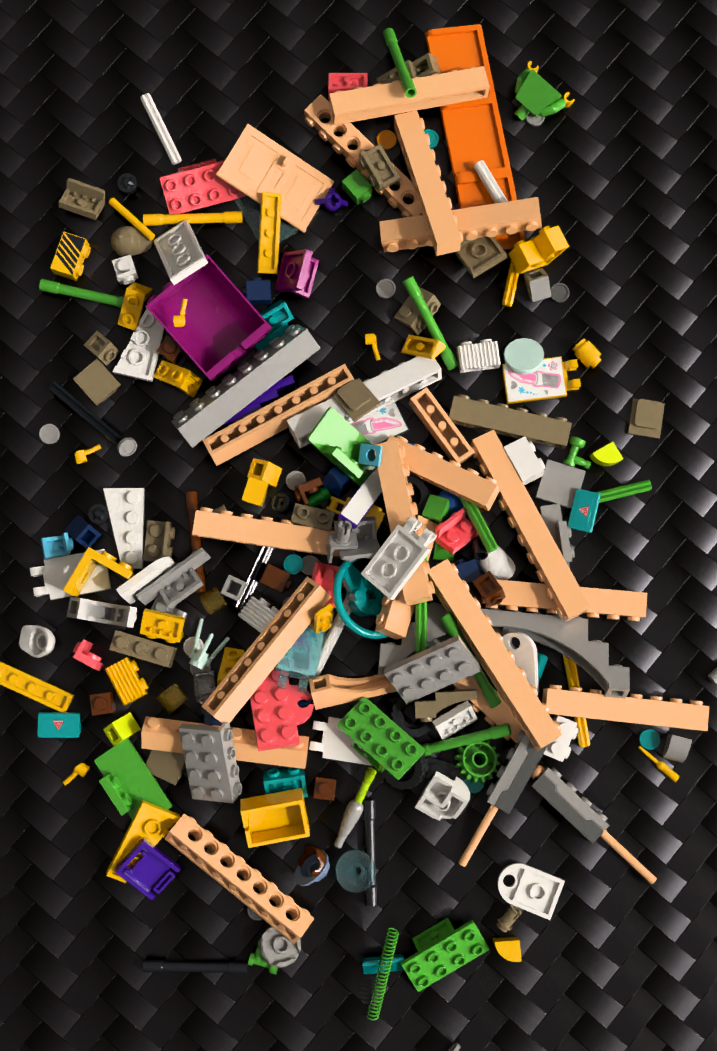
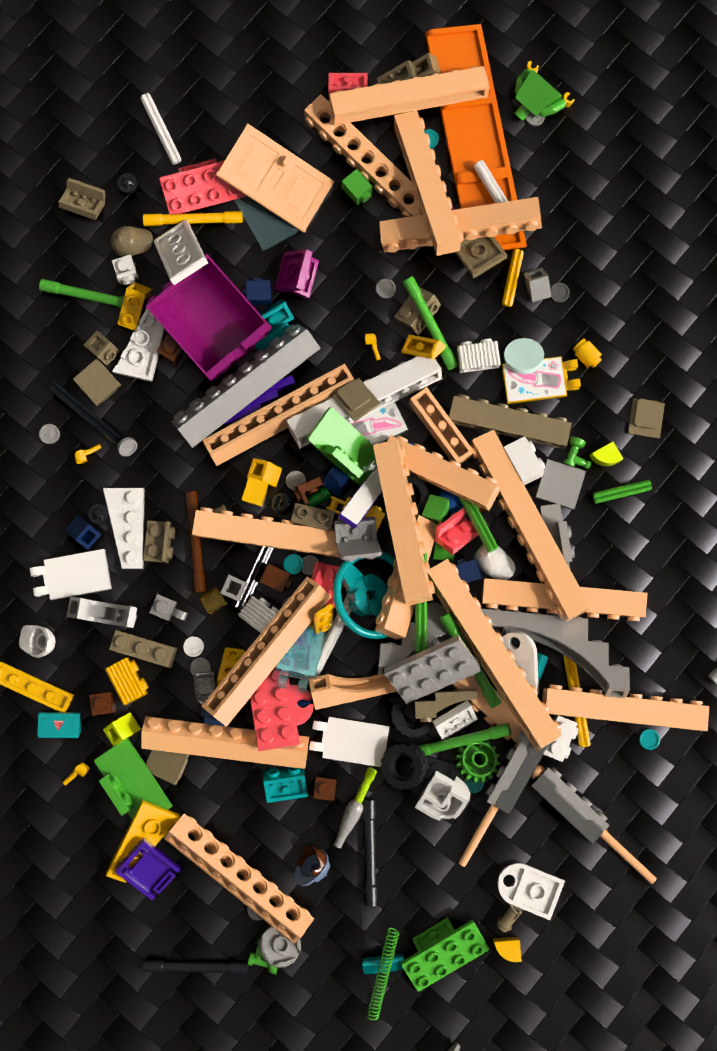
medium azure bracket [41,532,73,560] -> none
yellow brick [50,232,91,281] -> none
yellow bracket [63,547,136,598] -> none
coral bracket [73,639,105,671] -> none
yellow bar [109,198,155,241] -> none
white tile [116,557,176,605] -> none
light grey bracket [136,548,211,608] -> none
yellow bracket [140,608,185,643] -> none
yellow bracket [154,360,203,398] -> none
clear yellow brick [157,684,189,715] -> none
yellow hand [173,299,188,327] -> none
light grey bracket [179,722,242,803] -> none
light aqua plant [189,618,230,670] -> none
yellow piece [240,788,310,848] -> none
yellow tile [257,192,282,274] -> none
dark purple piece [315,188,348,212] -> none
light grey bracket [326,521,358,563] -> none
clear light blue dish [336,850,376,893] -> none
bright green bracket [337,697,425,780] -> none
dark tan bracket [358,144,400,191] -> none
medium azure bracket [358,443,382,467] -> none
white tile [361,516,437,600] -> none
light orange piece [377,130,396,150] -> none
bright green piece [383,28,417,98] -> none
black hinge [471,537,488,560] -> none
reddish brown bracket [473,571,506,608] -> none
yellow brick [508,226,569,274] -> none
teal slope [568,489,601,533] -> none
yellow piece [638,746,680,782] -> none
light grey brick [662,734,692,763] -> none

